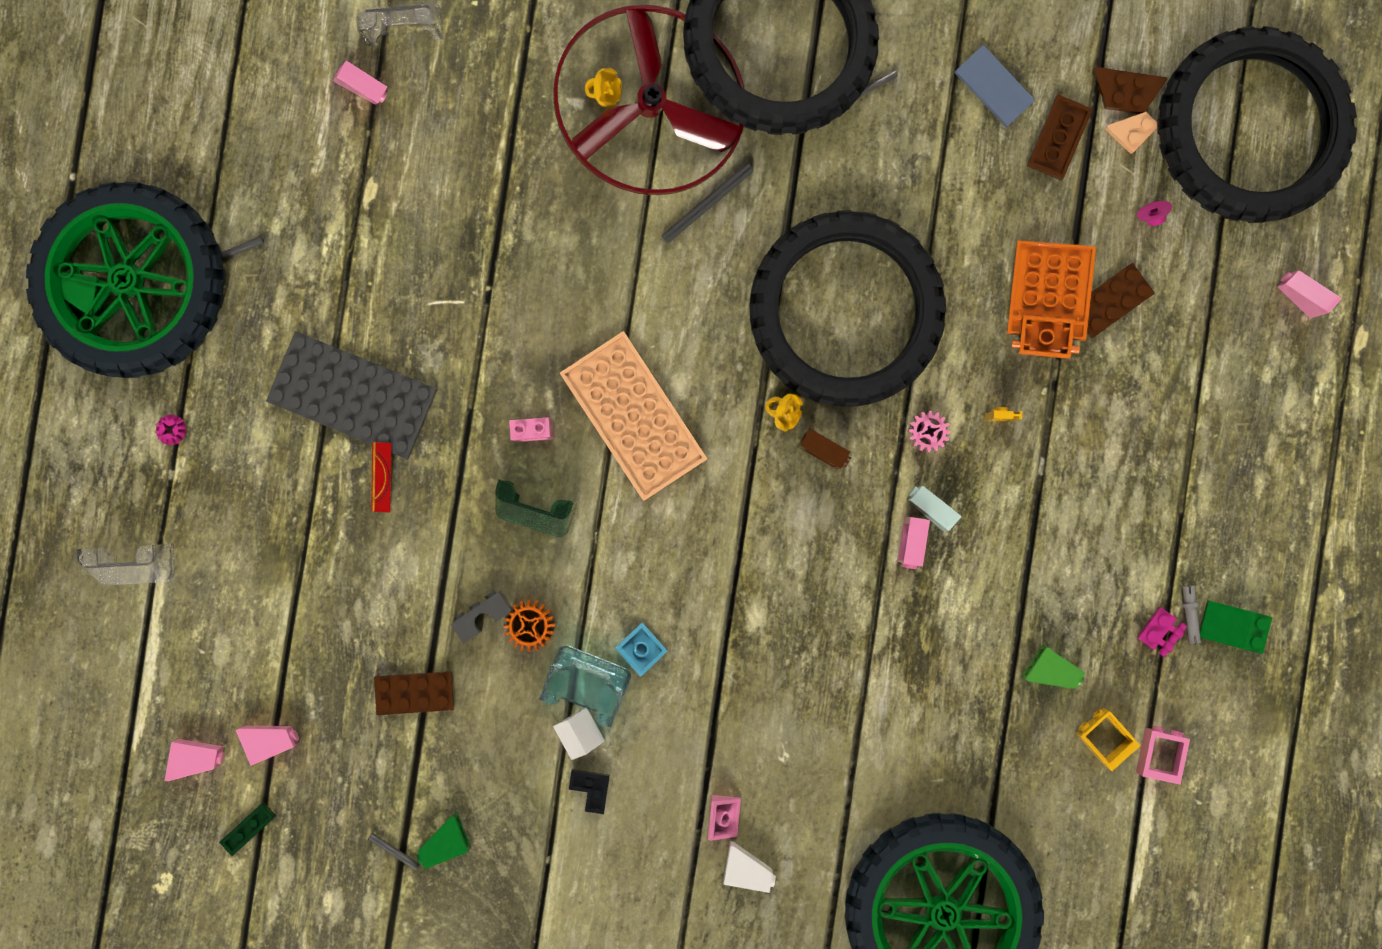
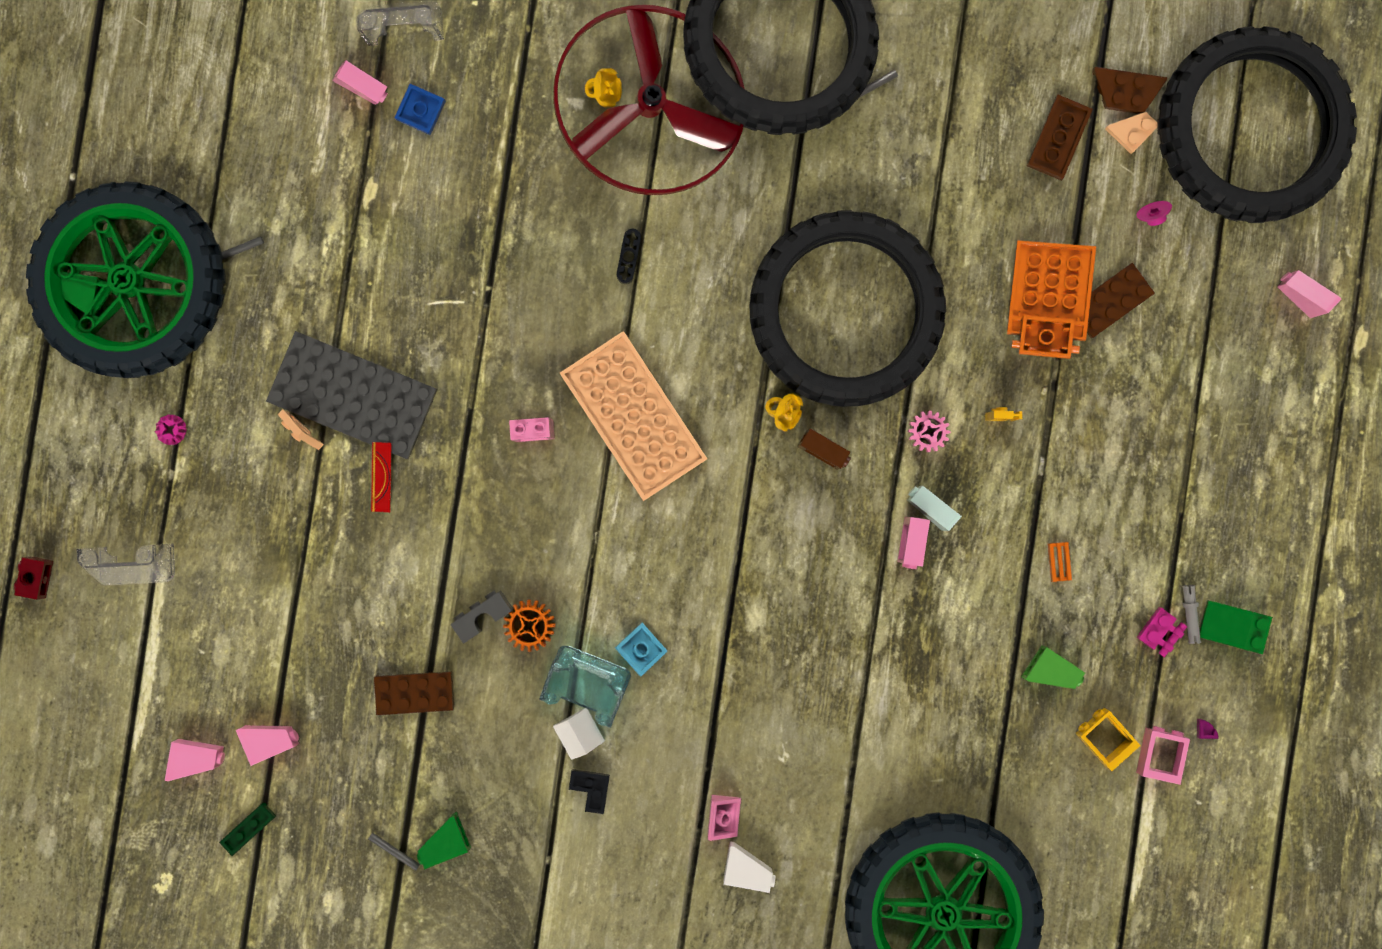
clear green windscreen [495,479,578,537] -> none
dark grey axle [662,163,753,243] -> none
sand blue tile [954,45,1035,128] -> none
none -> dark red brick [14,557,53,600]
none -> light nougat wing [278,409,324,450]
none -> blue tile [394,84,446,135]
none -> black beam [616,228,641,284]
none -> orange tile [1048,542,1072,582]
none -> magenta tile [1197,718,1219,739]

